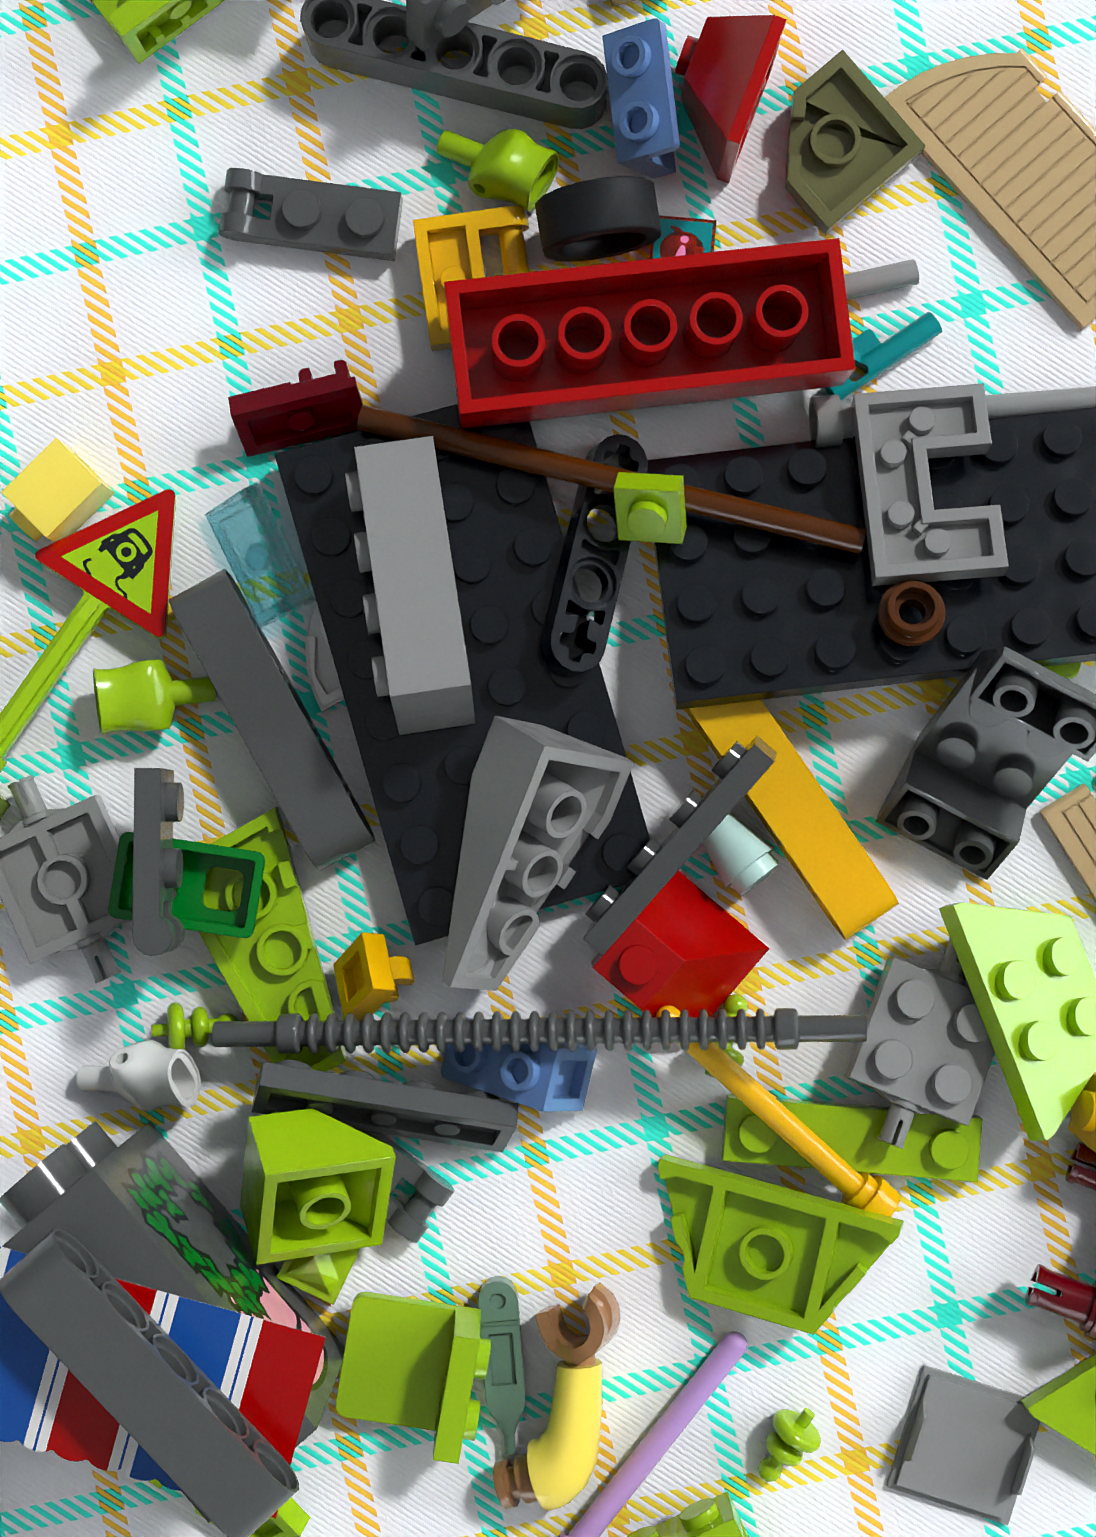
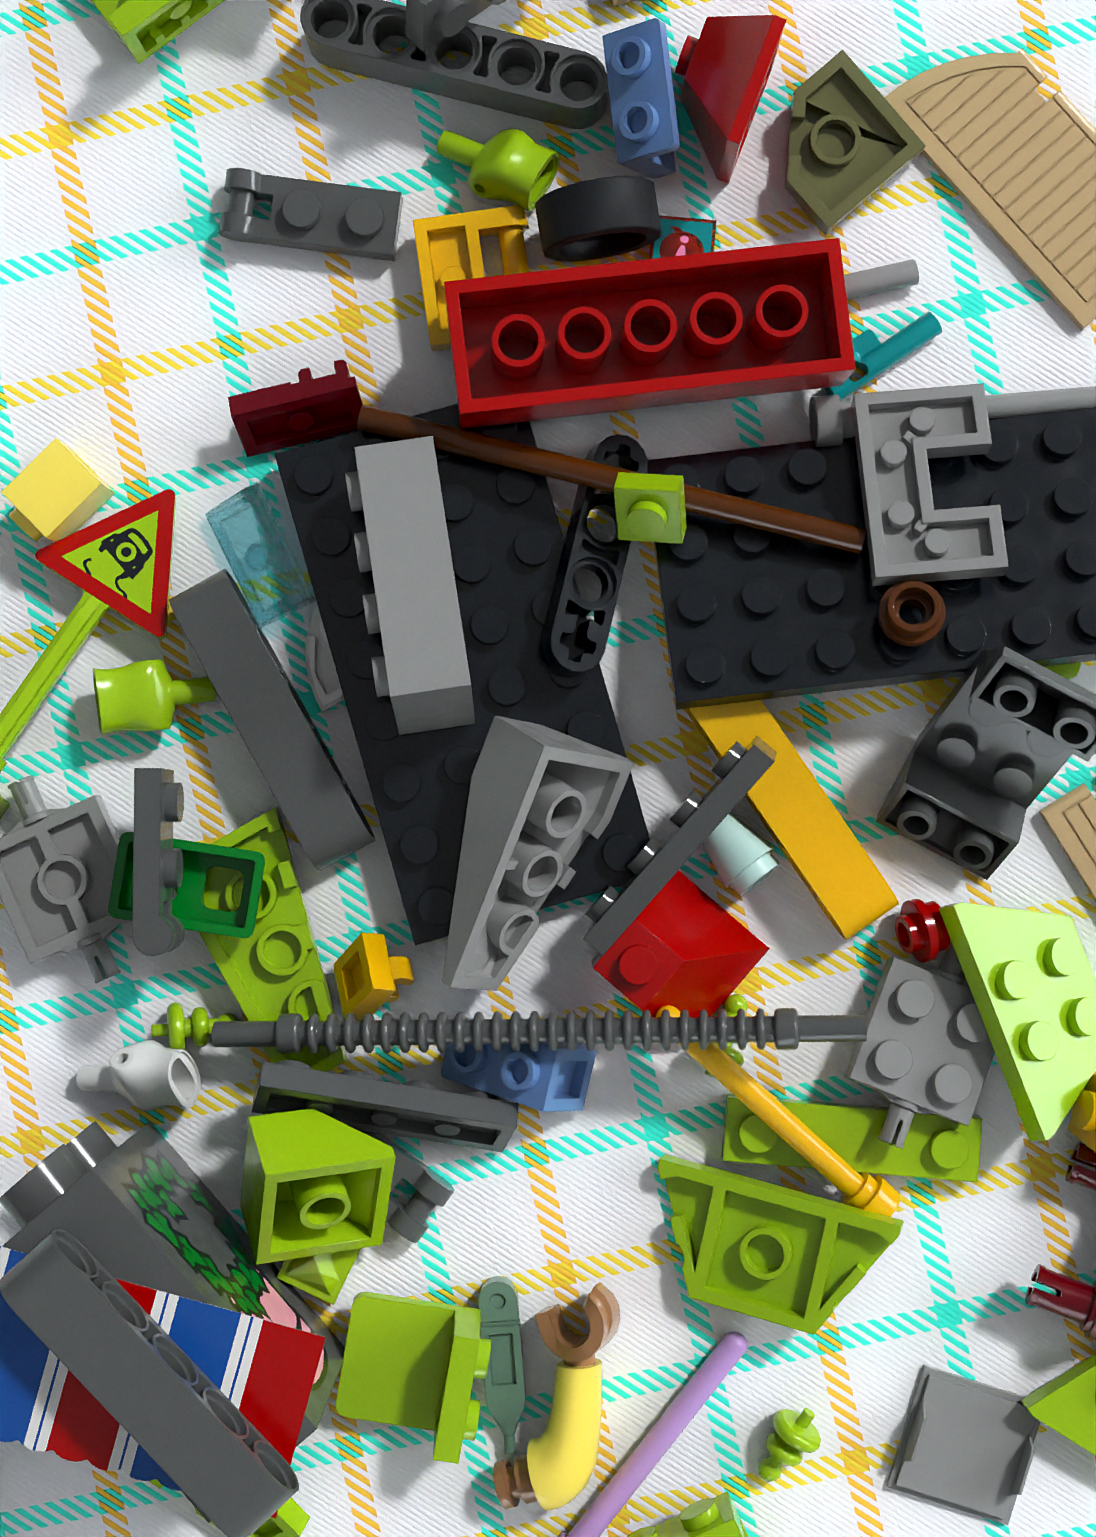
none -> red plate [895,899,950,963]

